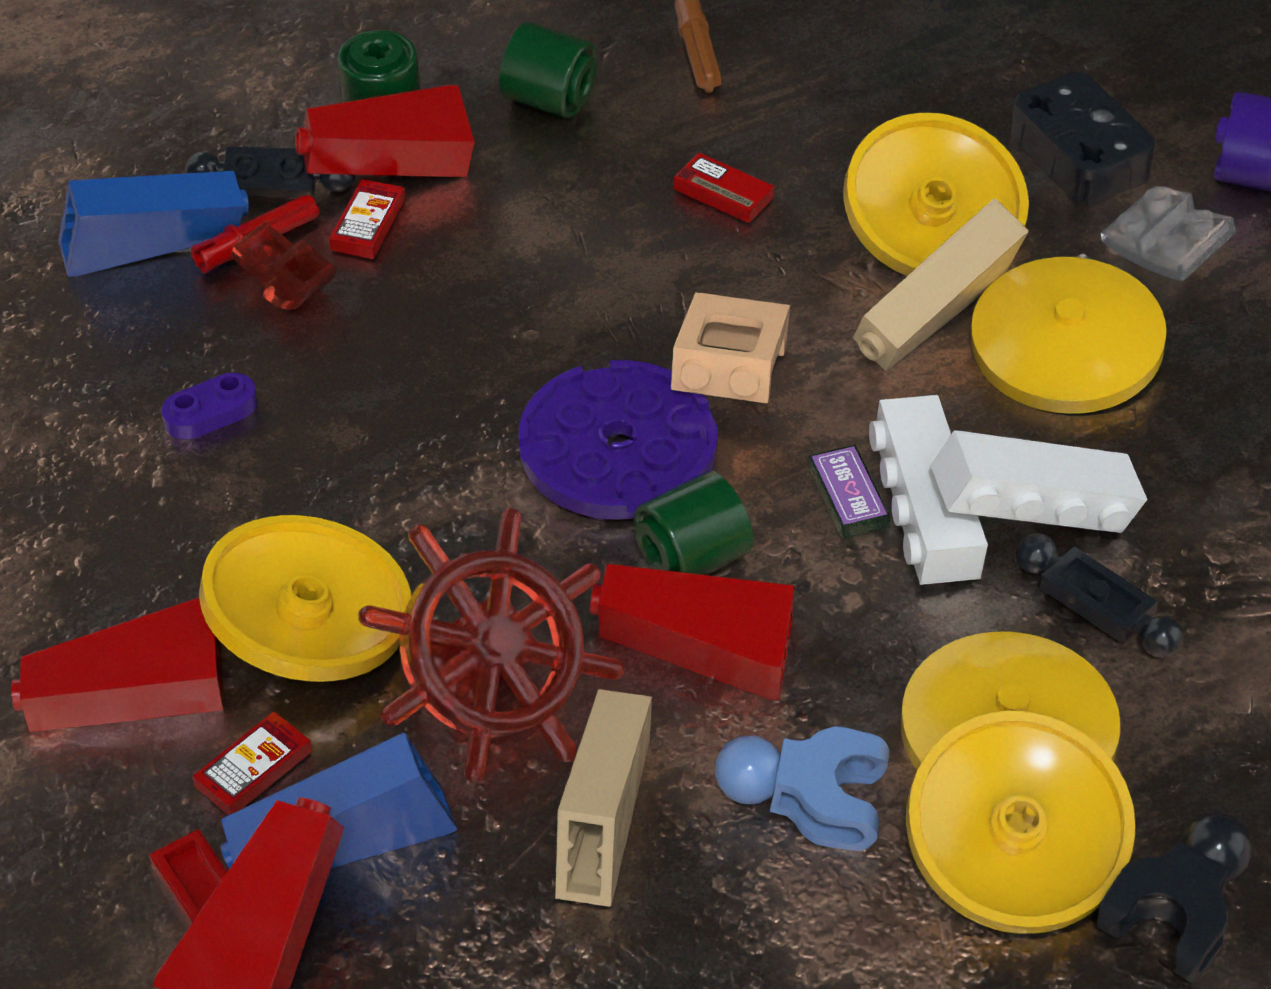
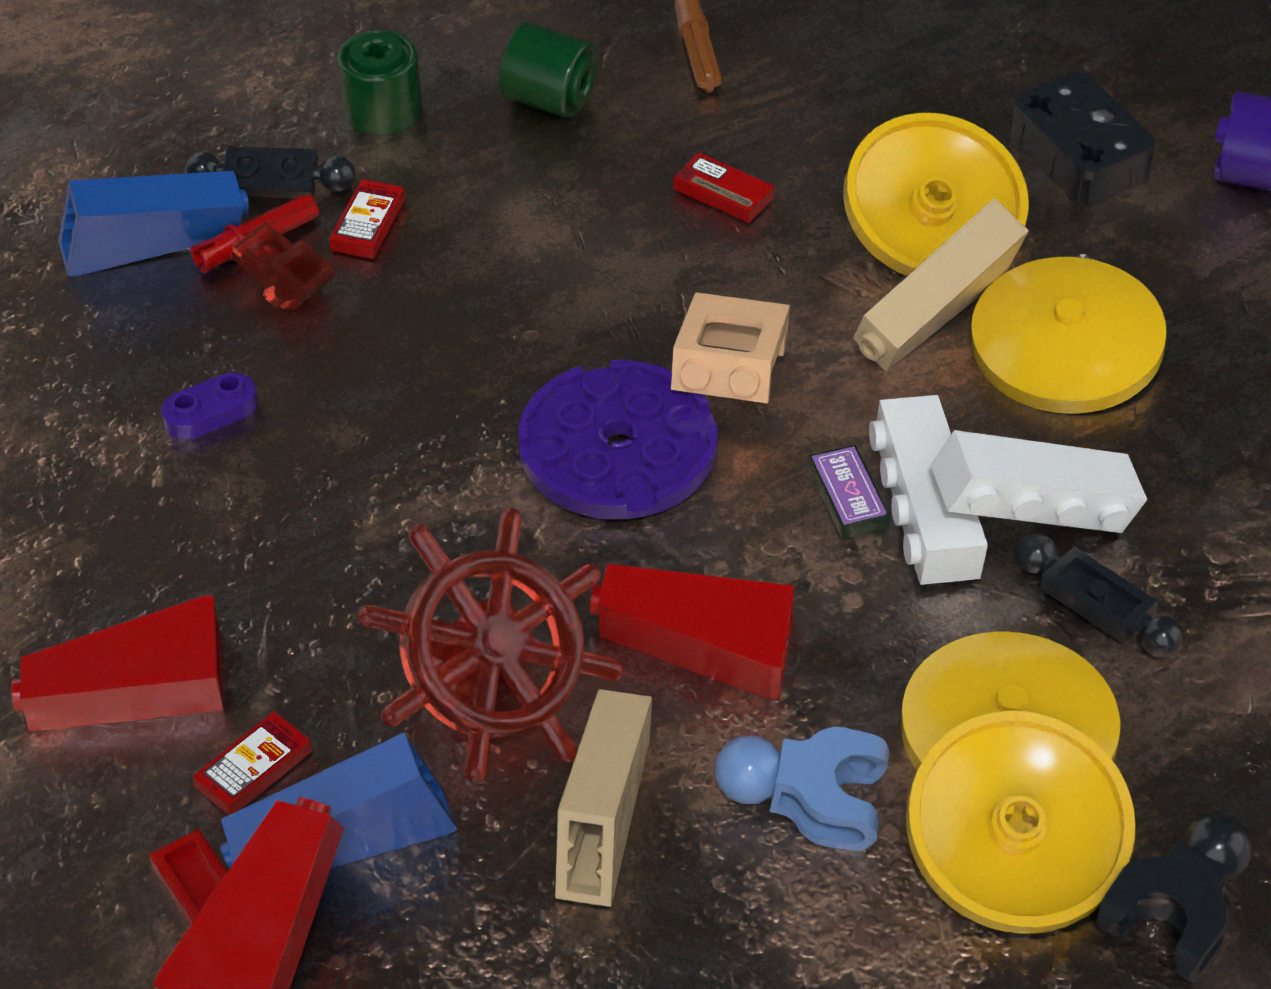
yellow dish [199,515,412,682] -> none
red slope [295,85,475,177] -> none
dark green piece [634,471,754,575] -> none
clear slope [1100,186,1236,281] -> none

